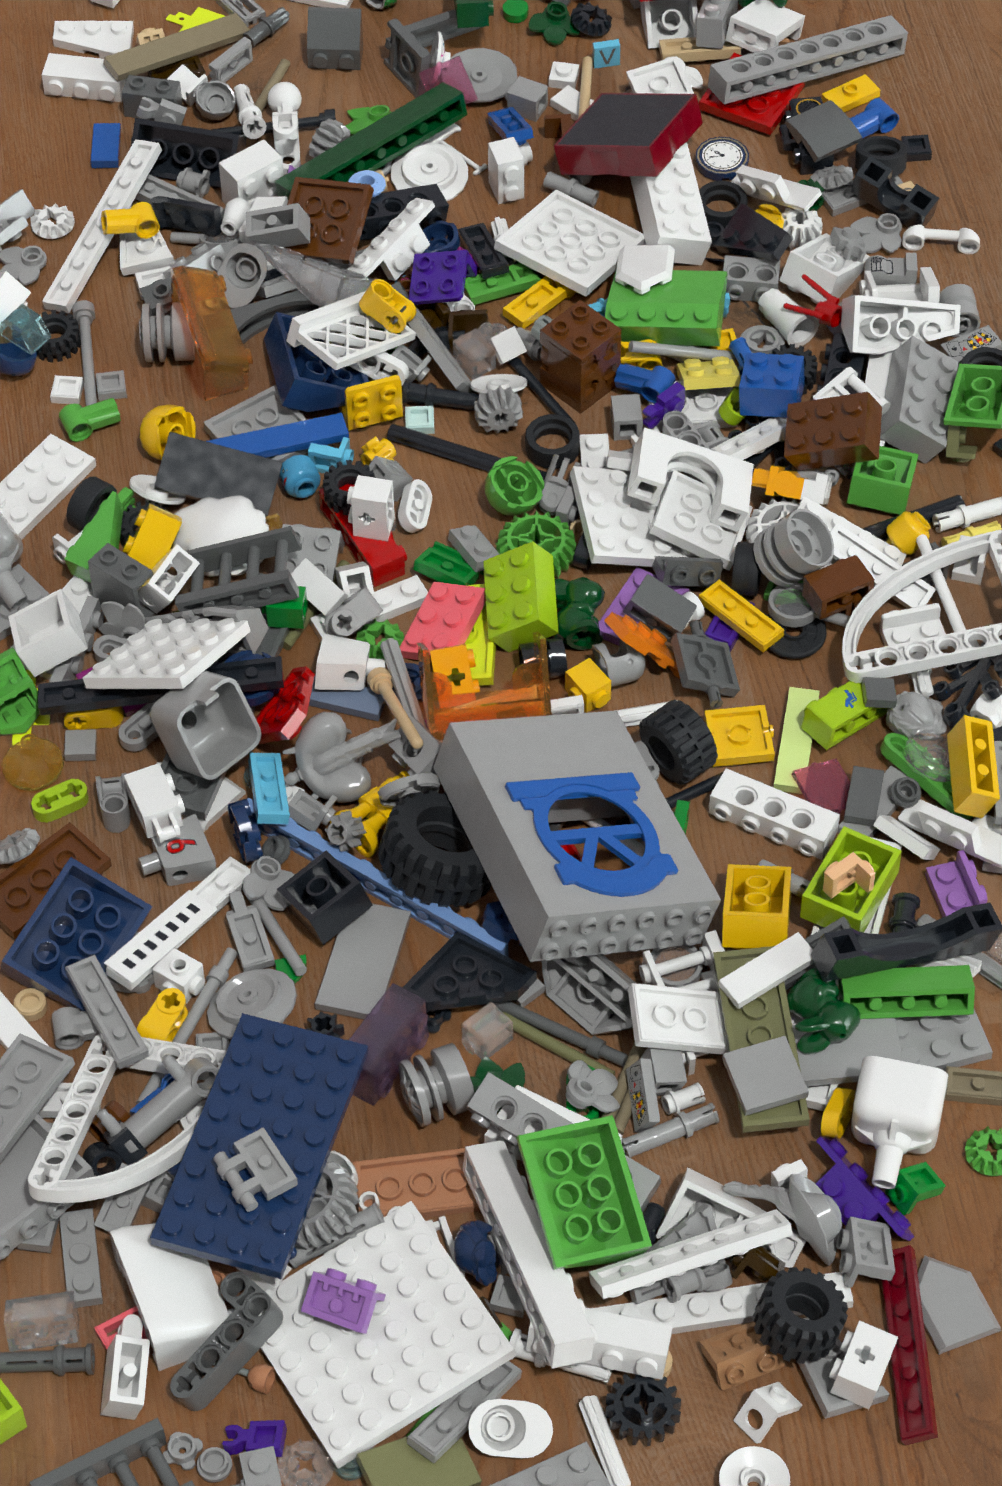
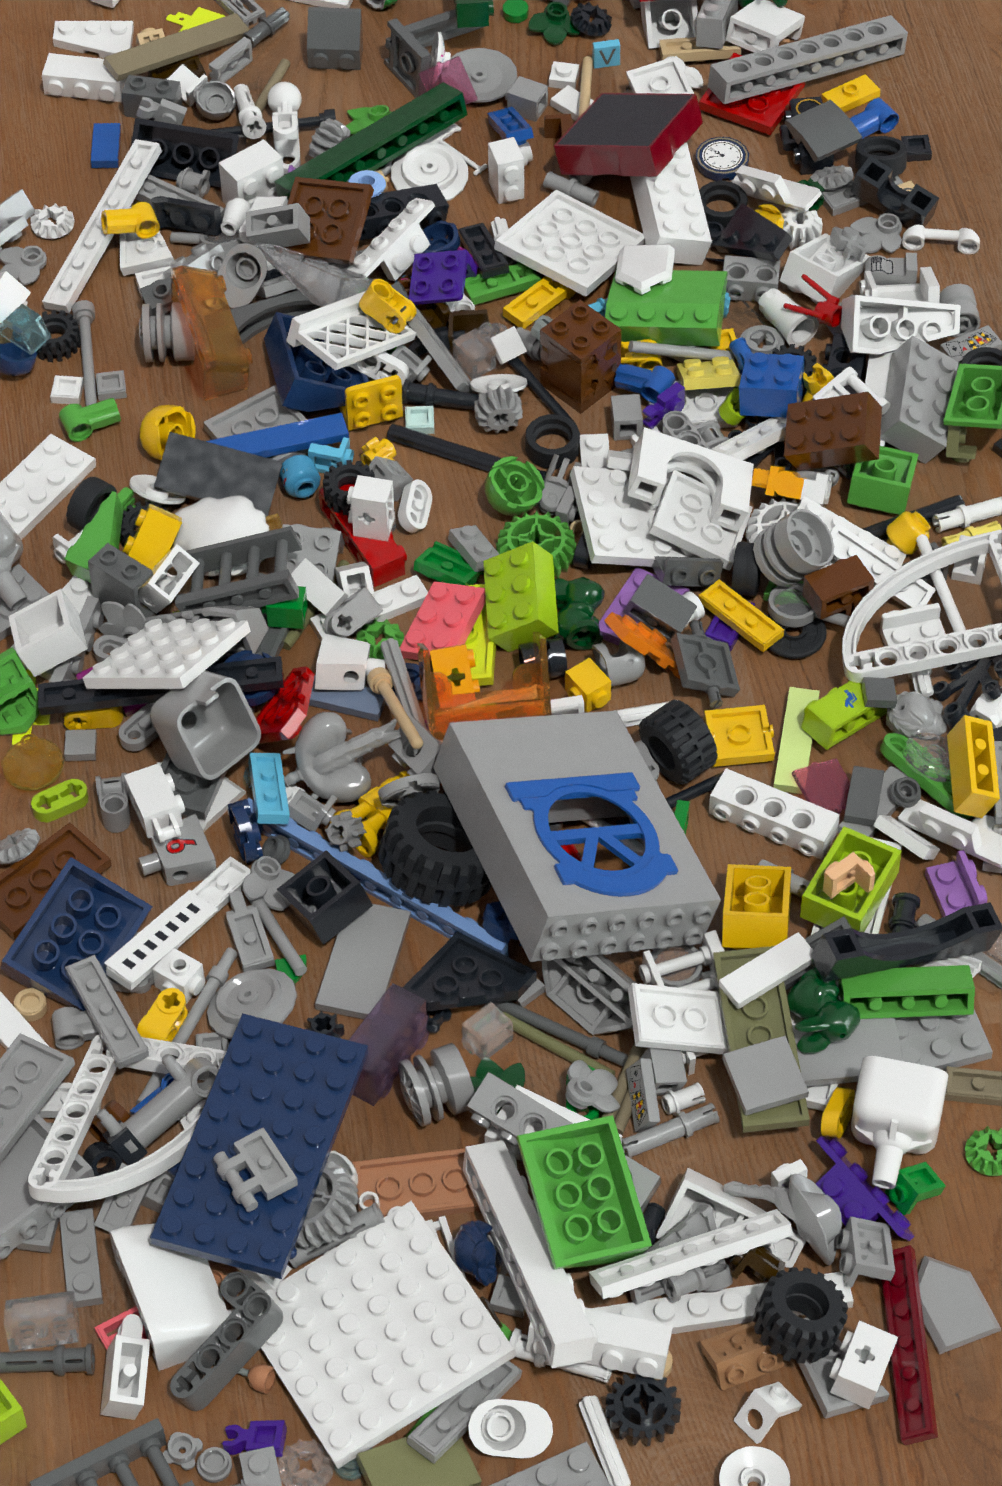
medium lavender bracket [301,1268,386,1334] -> none
none -> yellow piece [802,363,834,402]

